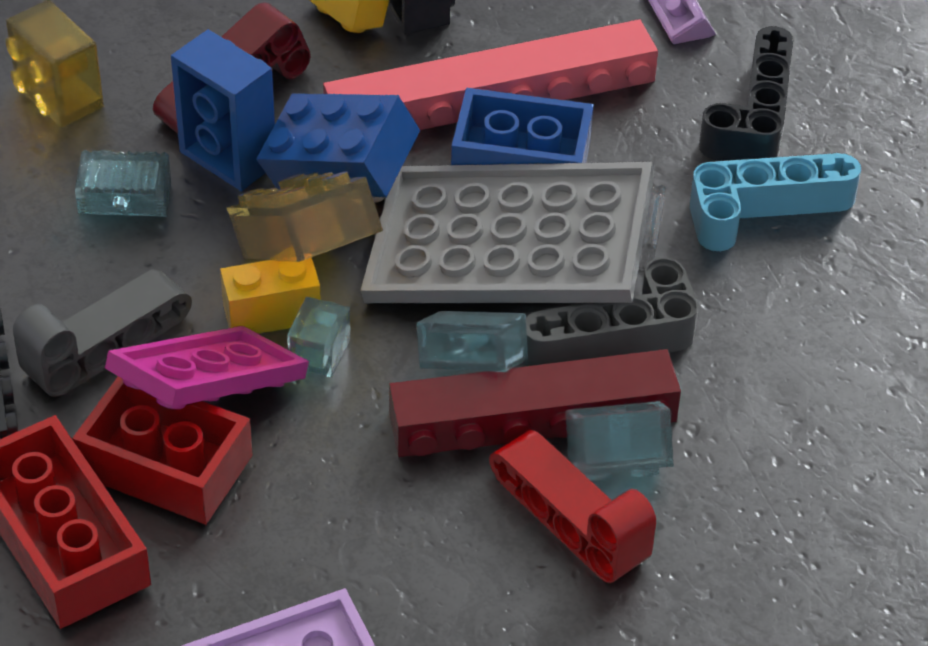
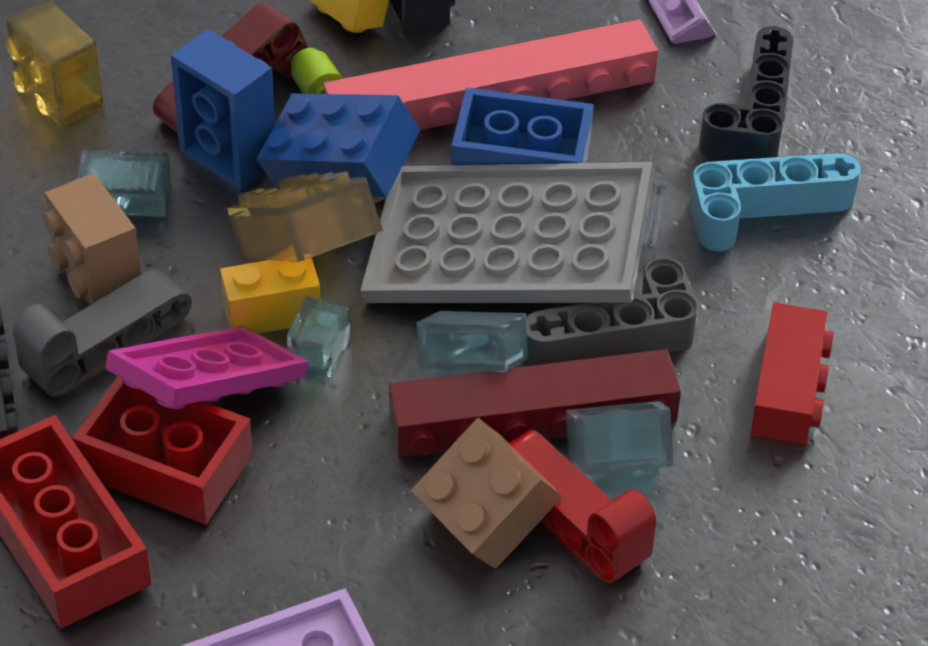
none -> medium nougat brick [42,173,141,306]
none -> lime brick [291,48,343,94]
none -> medium nougat brick [411,418,563,569]
none -> red brick [750,302,834,445]

